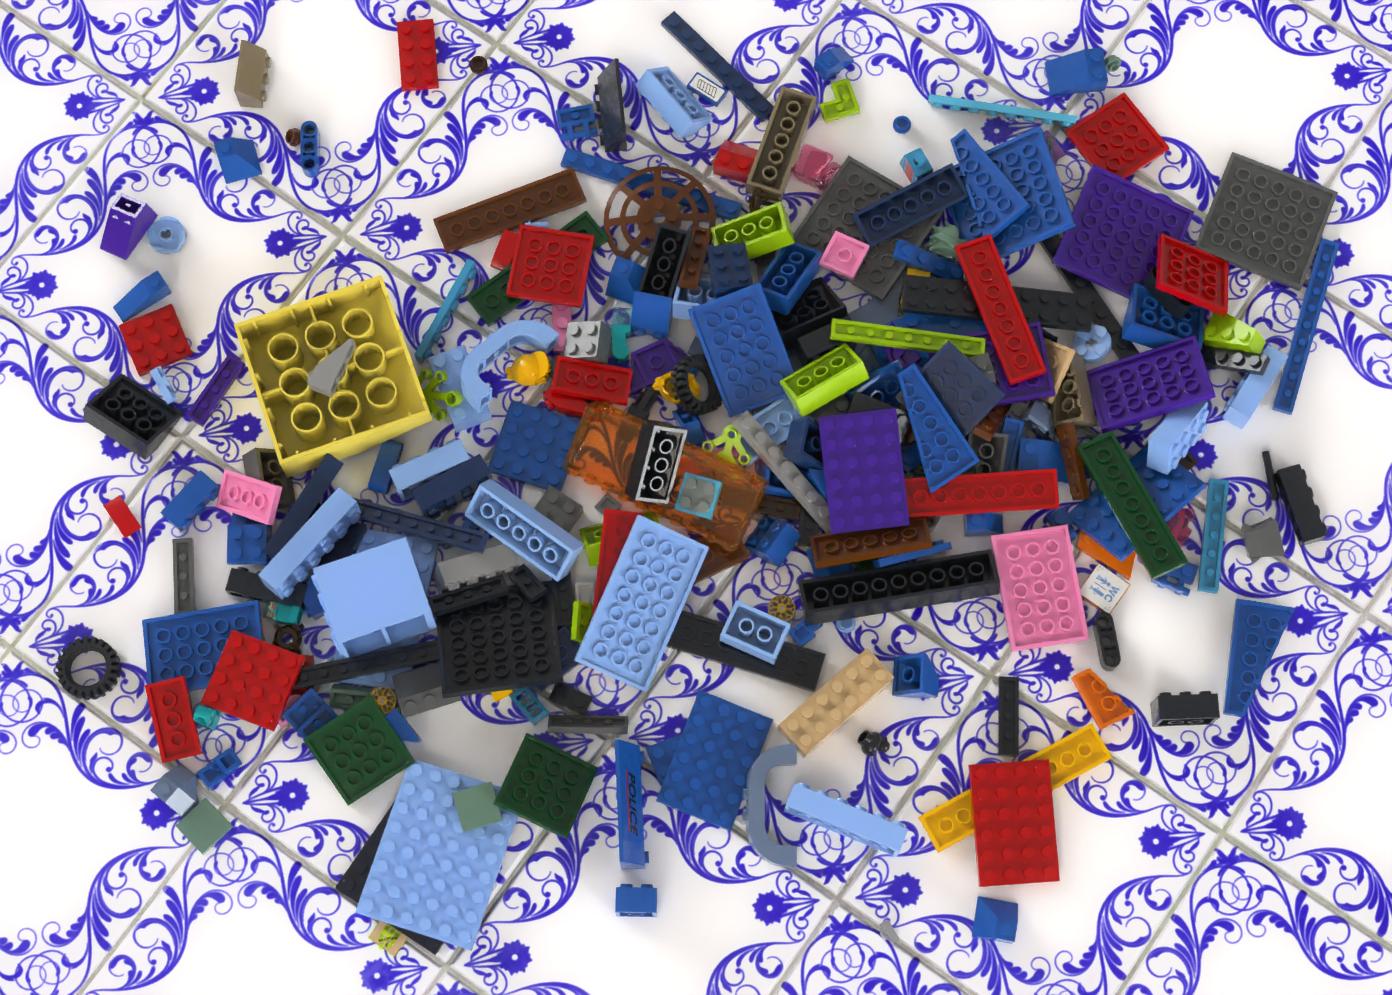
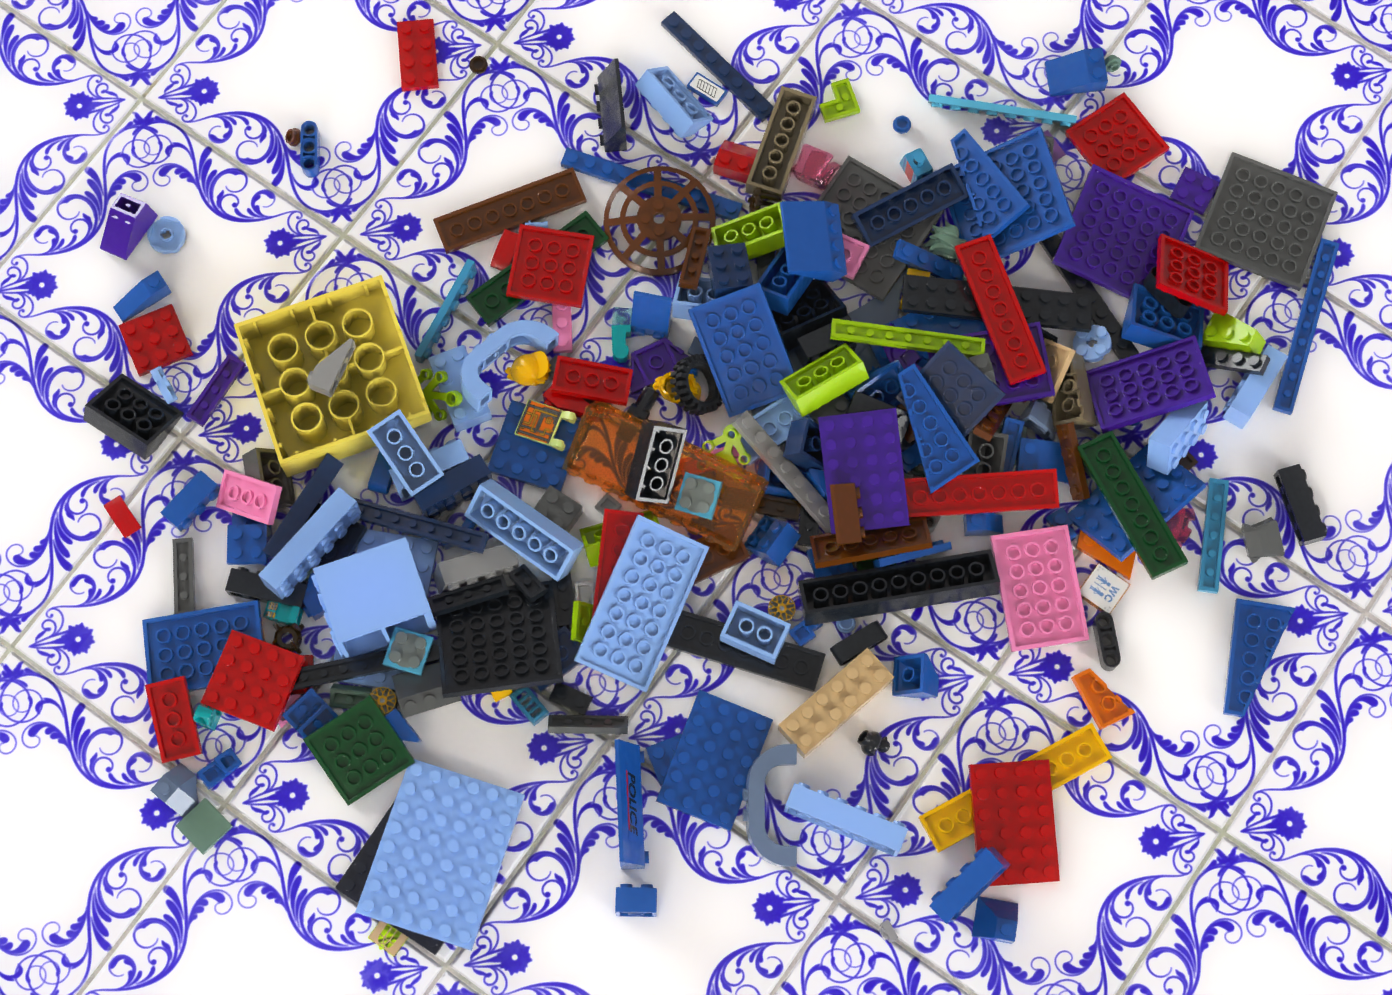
black tyre [56,636,121,700] -> none
blue slope [213,137,262,184] -> none
dark tan slope [234,40,272,108] -> none
sand green tile [452,781,503,833] -> none
dark green plate [493,733,598,839] -> none
blue plate [556,104,598,142] -> none
brick [563,320,612,364] -> none
blue slope [605,256,645,305] -> none
black slope [638,223,693,299] -> none
blue slope [672,407,704,447] -> none
blue slope [814,47,854,82] -> none
black plate [998,676,1019,757] -> none
black brick [1150,691,1220,727] -> none
blue plate [1151,562,1199,597] -> none
black piece [1262,451,1279,501] -> none
none -> light blue brick [367,409,444,497]
none -> light grey piece [383,626,434,676]
none -> flag [514,399,577,451]
none -> blue slope [780,201,847,283]
none -> reddish brown slope [830,483,866,546]
none -> black beam [830,620,888,666]
none -> blue brick [929,847,1011,924]
none -> dark purple plate [1169,166,1219,216]

